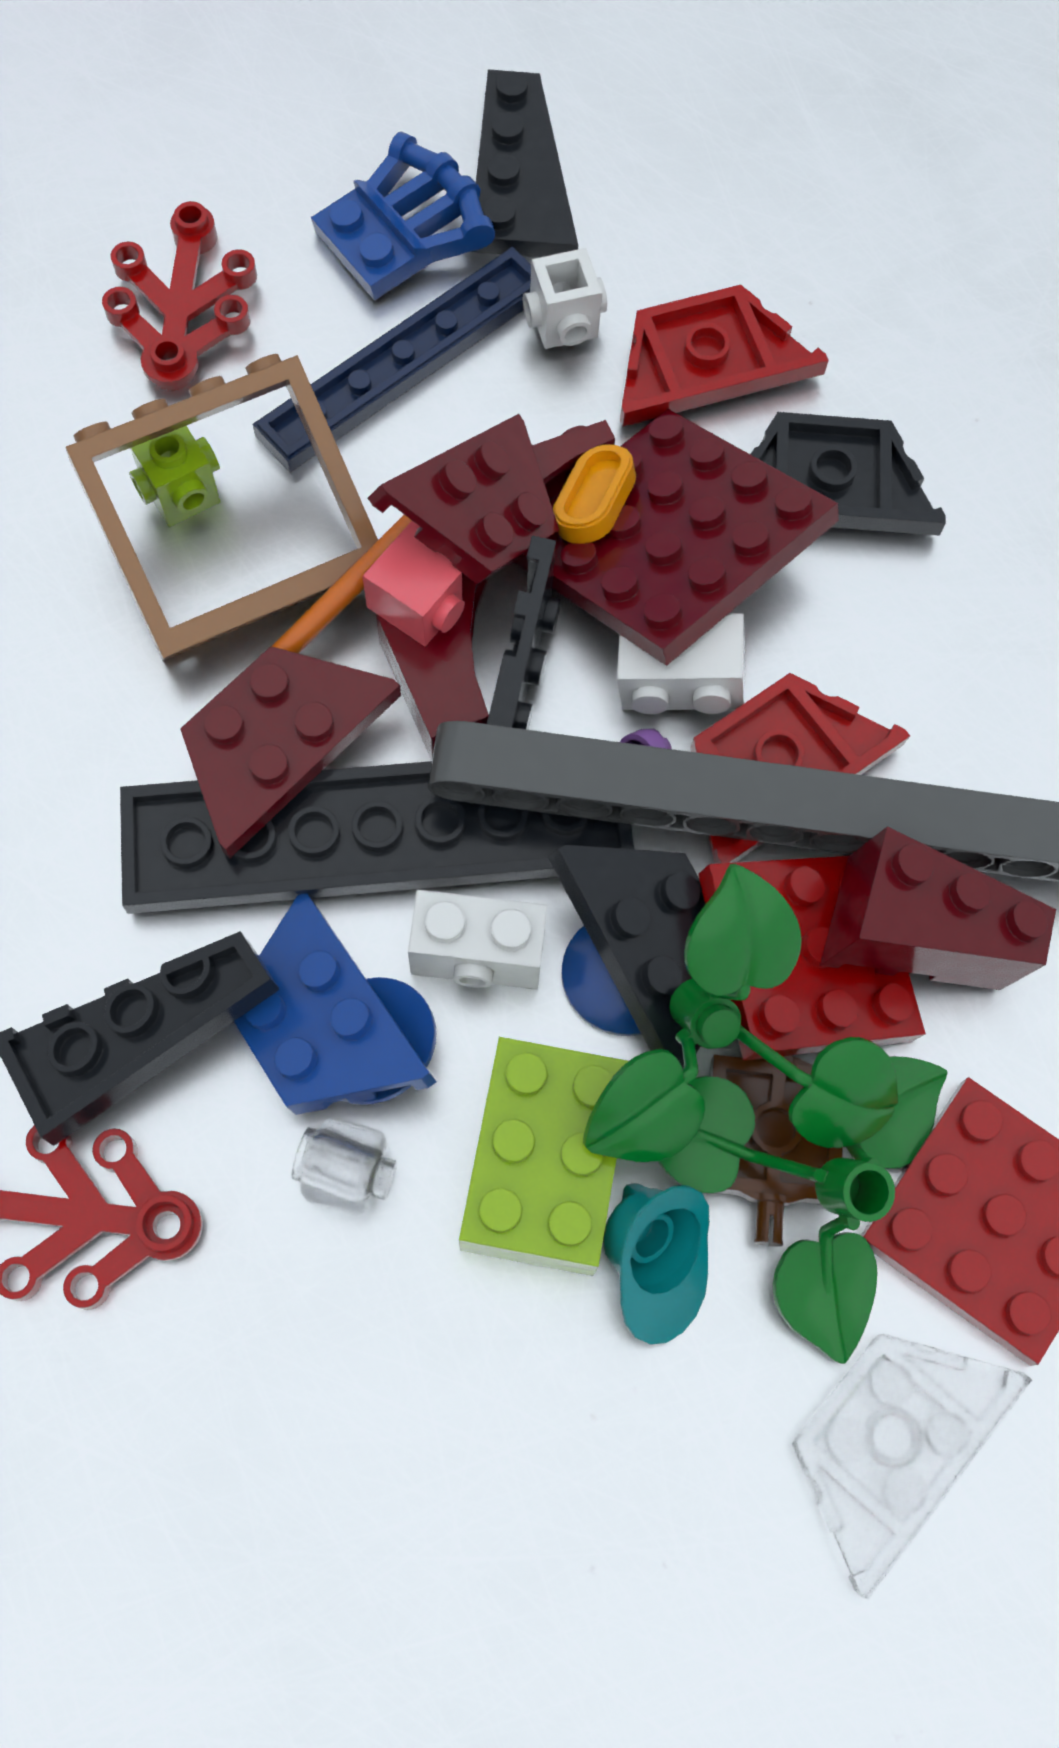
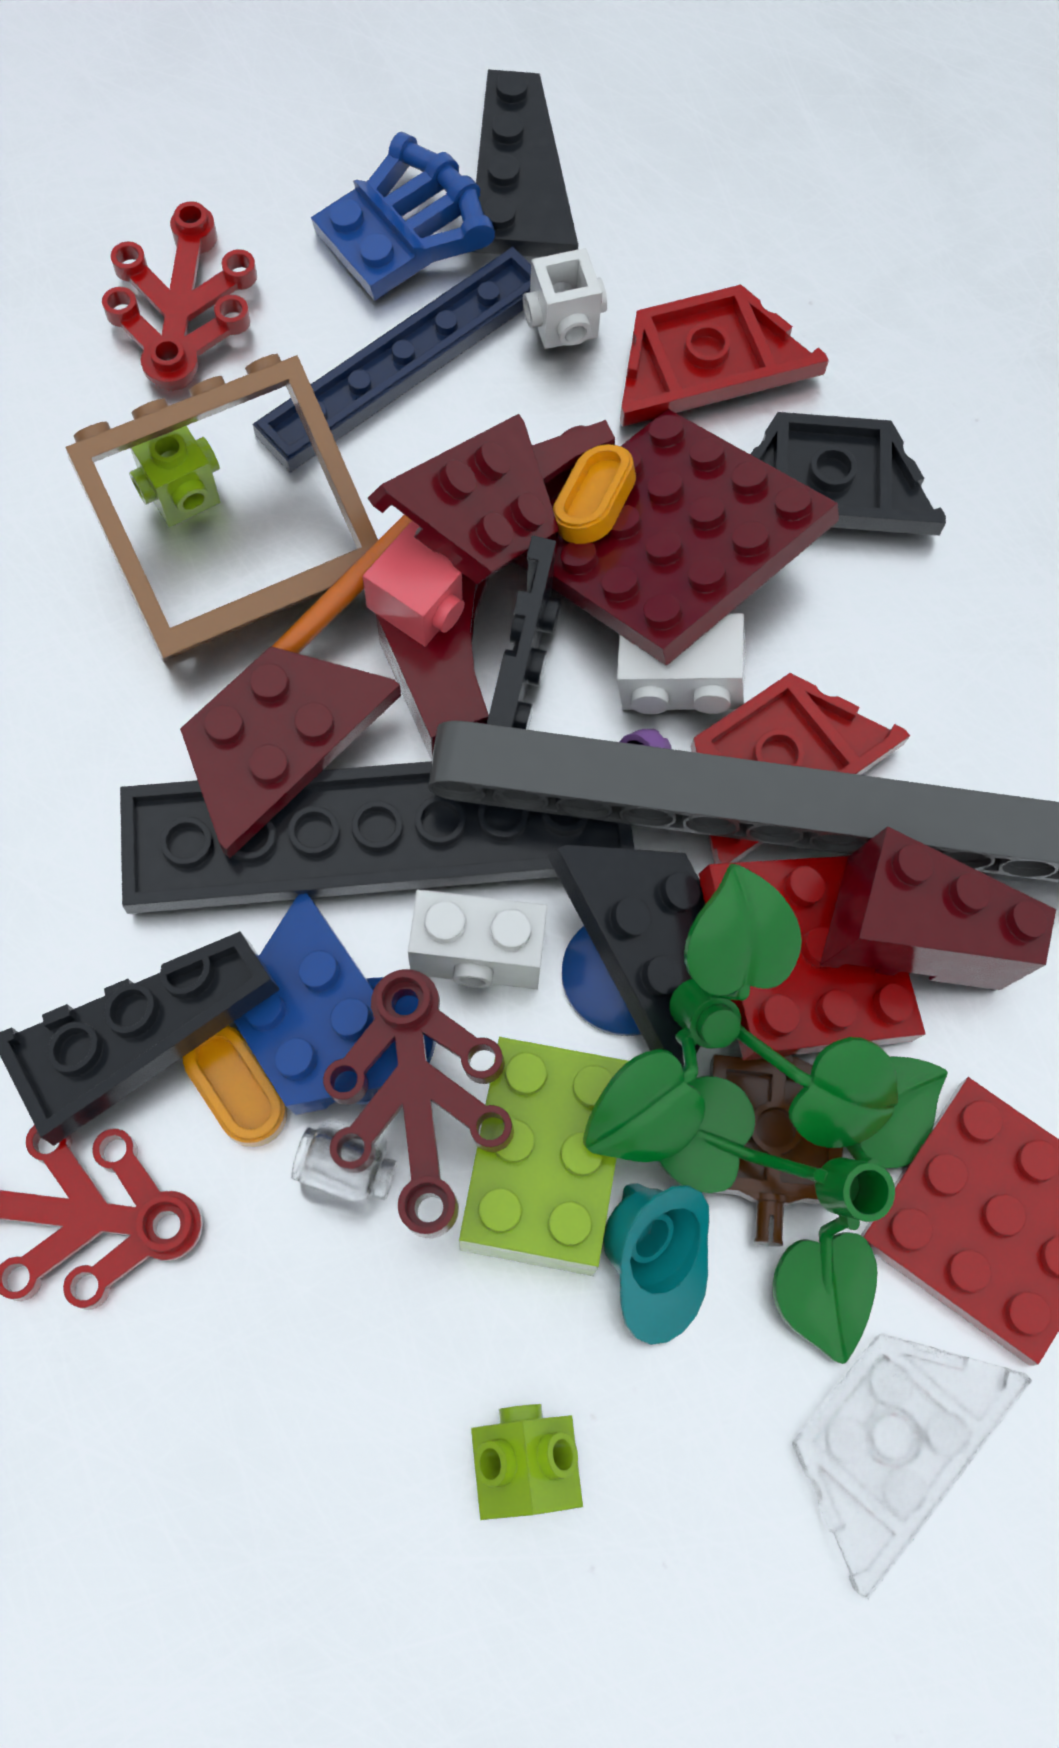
none -> light orange tile [183,1025,287,1147]
none -> dark red plant [323,969,514,1238]
none -> lime brick [471,1404,583,1520]

